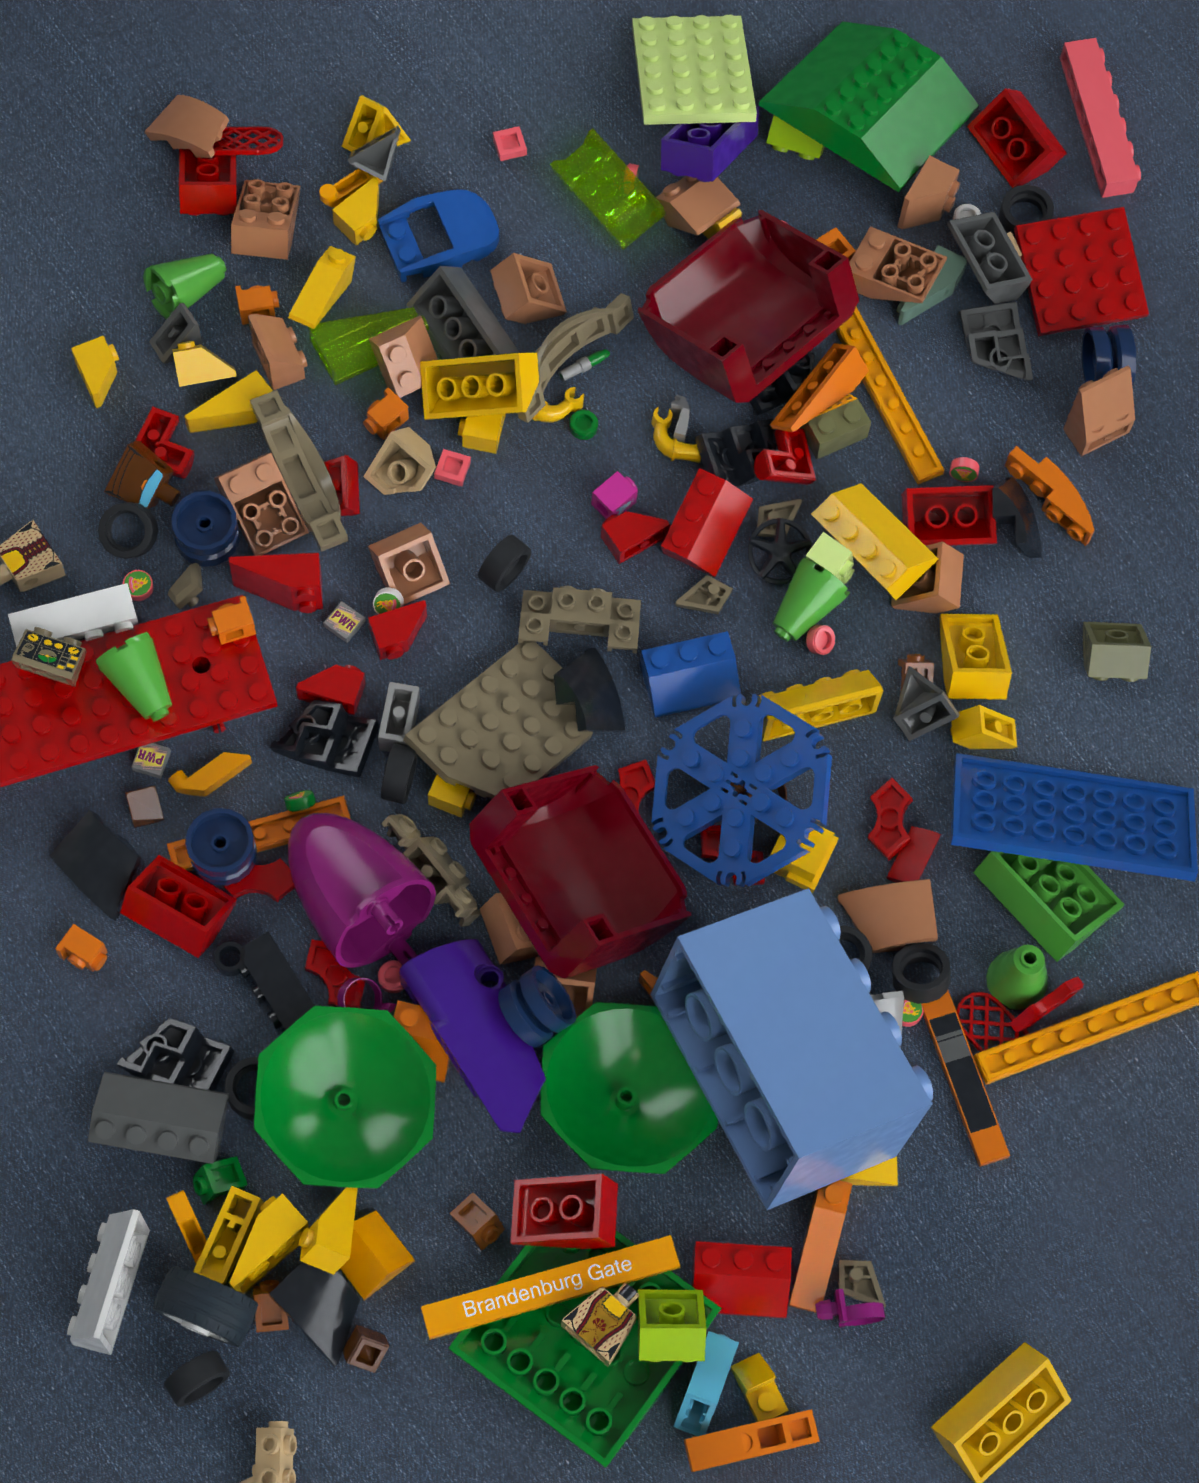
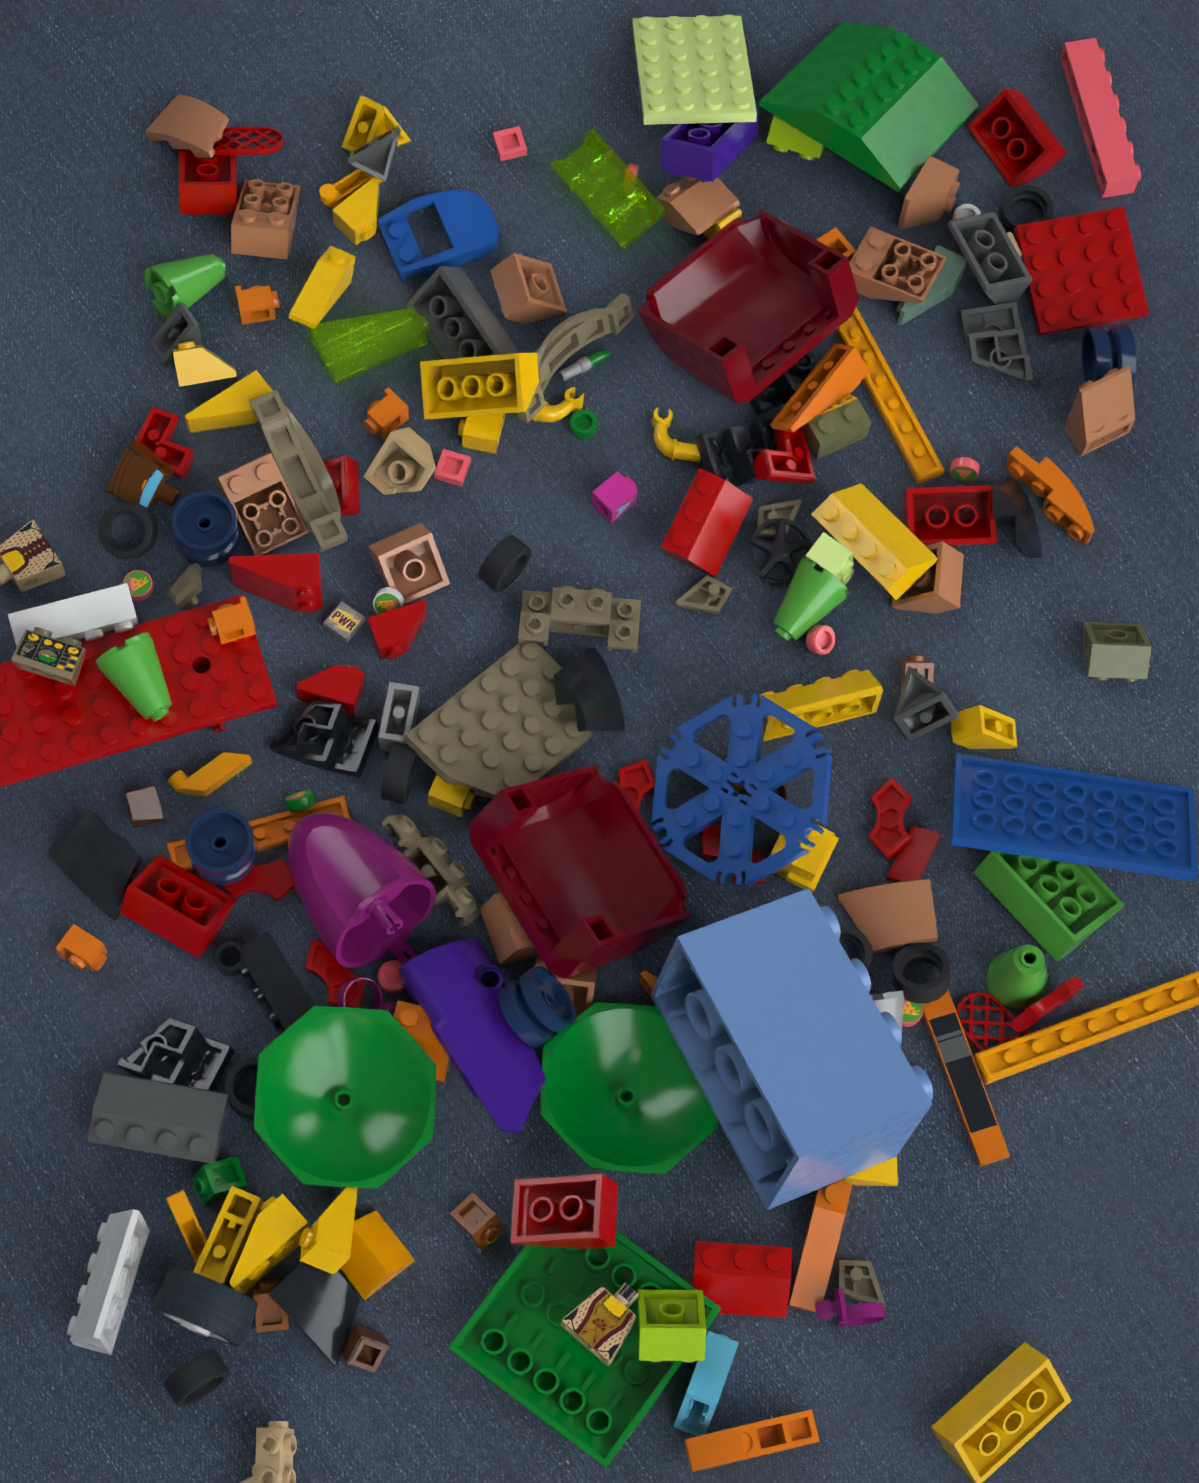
yellow slope [71,336,119,408] -> none
tile [131,743,171,779] -> none
nougat slope [248,314,308,390] -> none
nougat slope [369,316,438,398] -> none
light orange tile [421,1235,680,1340] -> none
red slope [601,511,670,564] -> none
blue slope [640,631,741,718] -> none
light grey slope [670,395,690,443] -> none
yellow slope [730,1353,789,1422] -> none
yellow slope [939,614,1012,700] -> none

